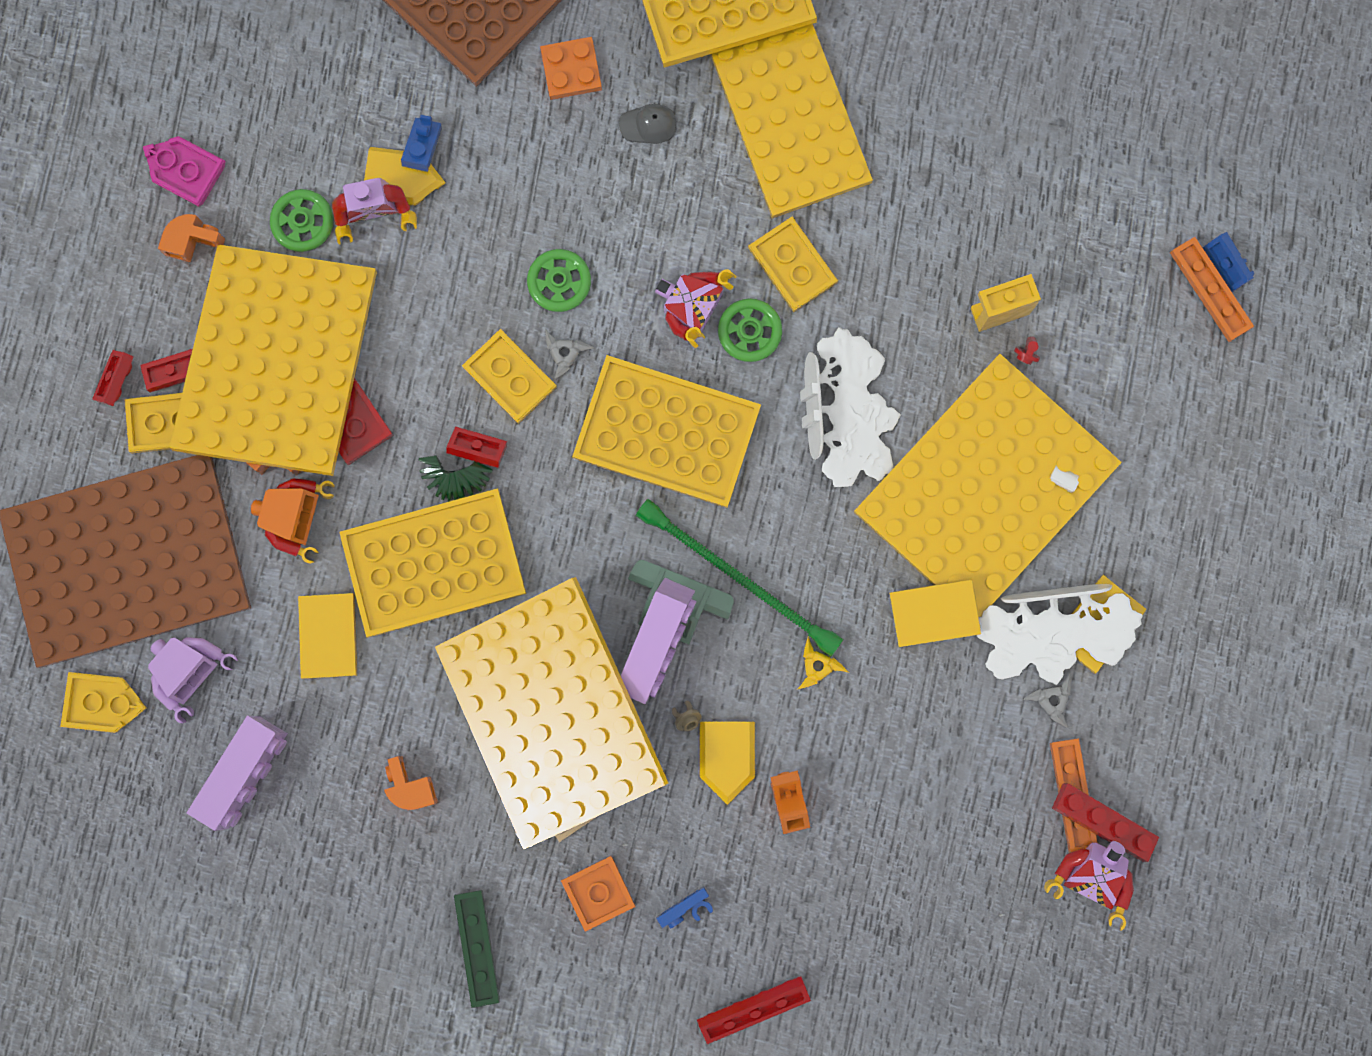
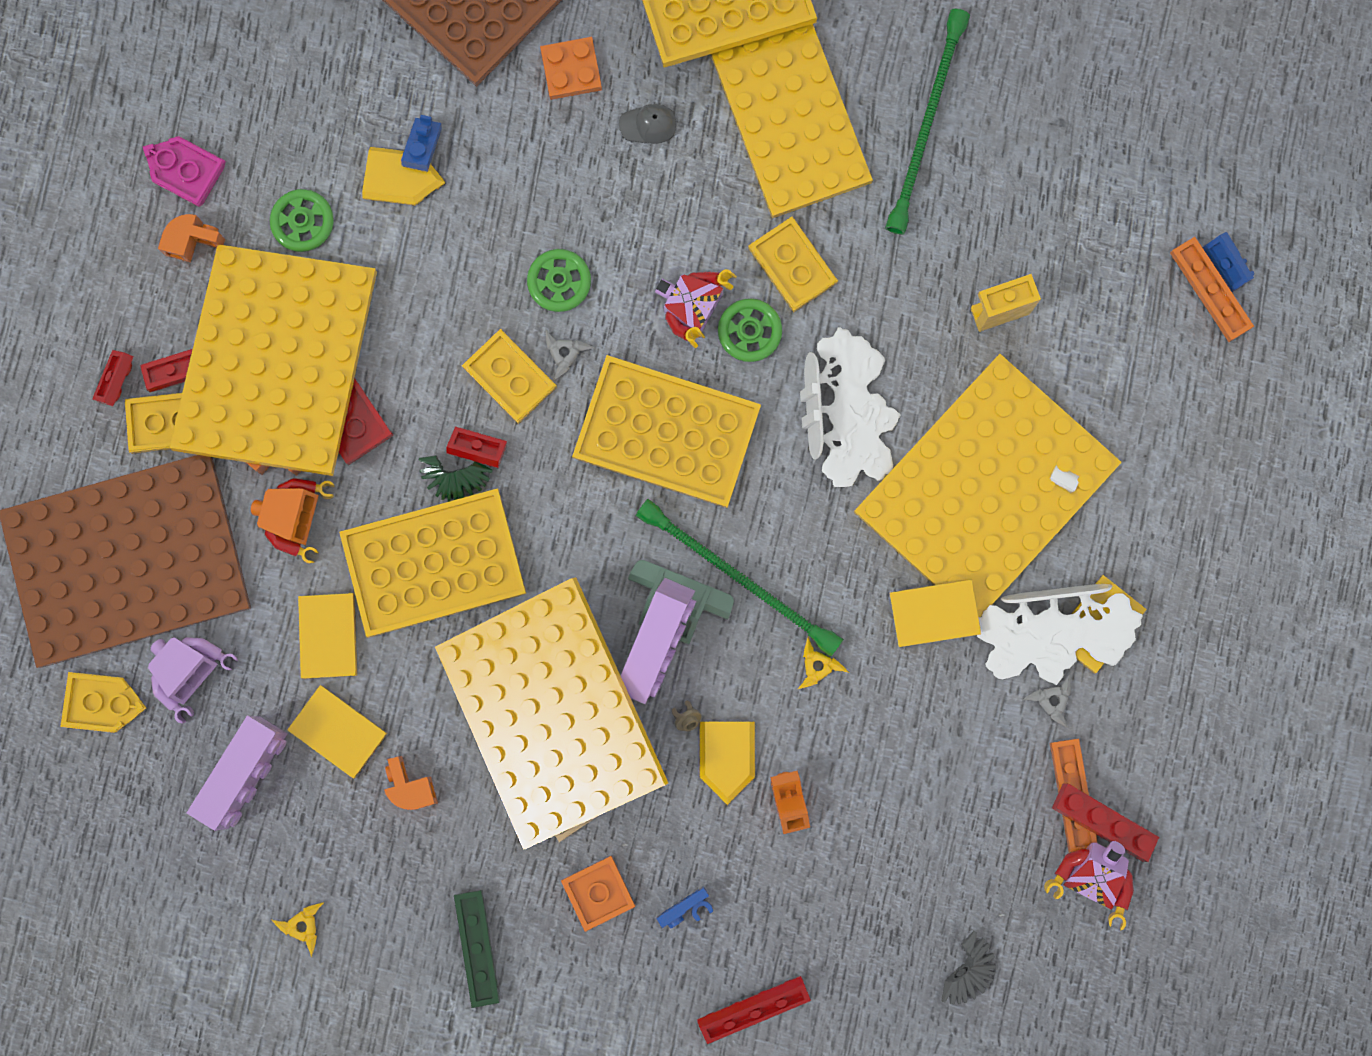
torso [332,178,417,244] -> none
red plate [1014,336,1040,365] -> none
none -> yellow piece [271,902,325,957]
none -> yellow tile [287,685,388,779]
none -> green hose [885,8,970,235]
none -> dark grey hair [942,931,996,1004]

